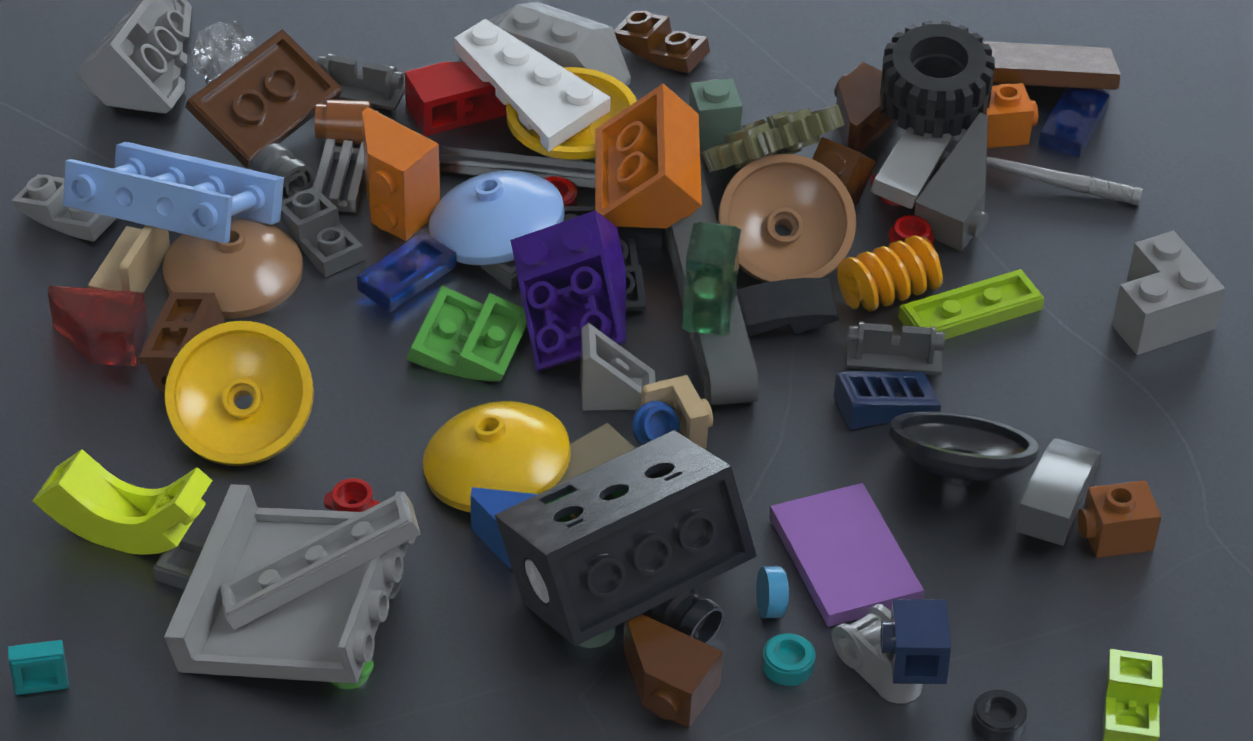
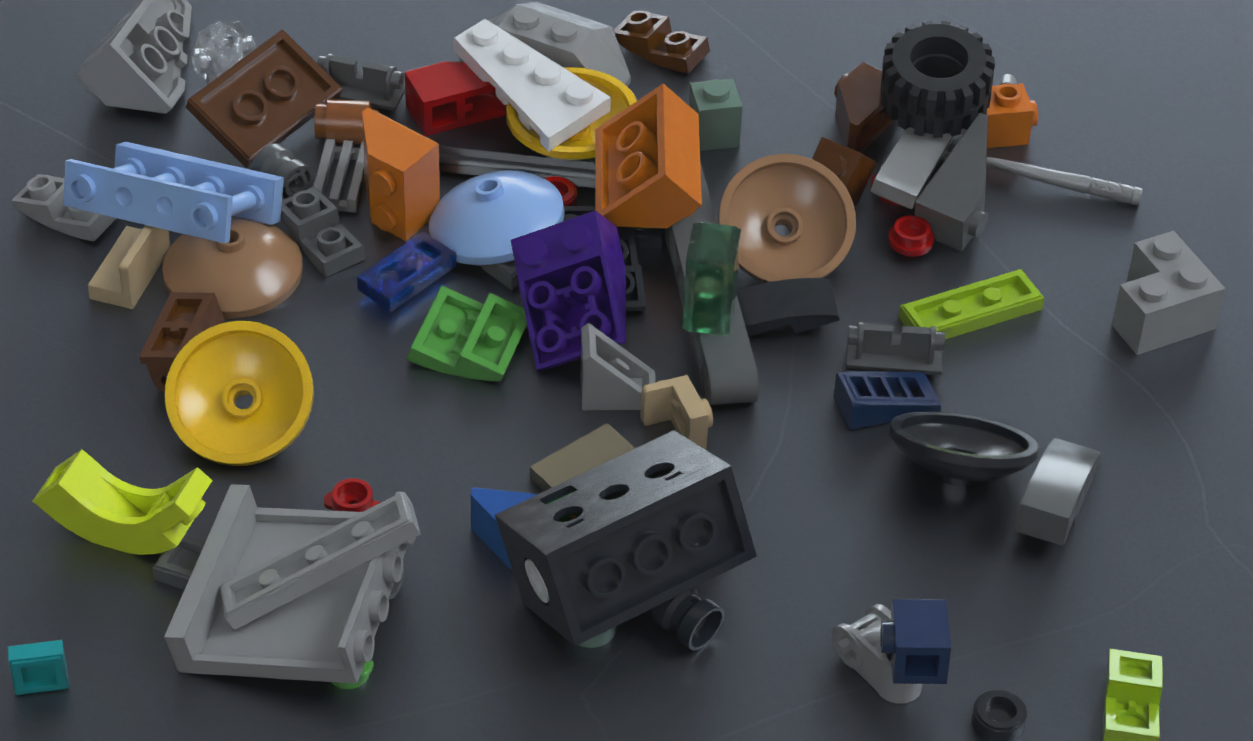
clear red slope [48,285,148,366] -> none
yellow dish [423,401,571,512] -> none
reddish brown slope [623,614,723,728] -> none
blue plate [632,401,680,445] -> none
olive gear [700,104,845,172] -> none
dark azure tile [756,566,789,618] -> none
teal tile [762,633,816,686] -> none
medium lavender tile [769,483,924,627] -> none
light orange piece [837,235,943,312] -> none
tile [983,41,1121,90] -> none
clear blue plate [1039,87,1110,157] -> none
dark orange brick [1077,480,1162,558] -> none

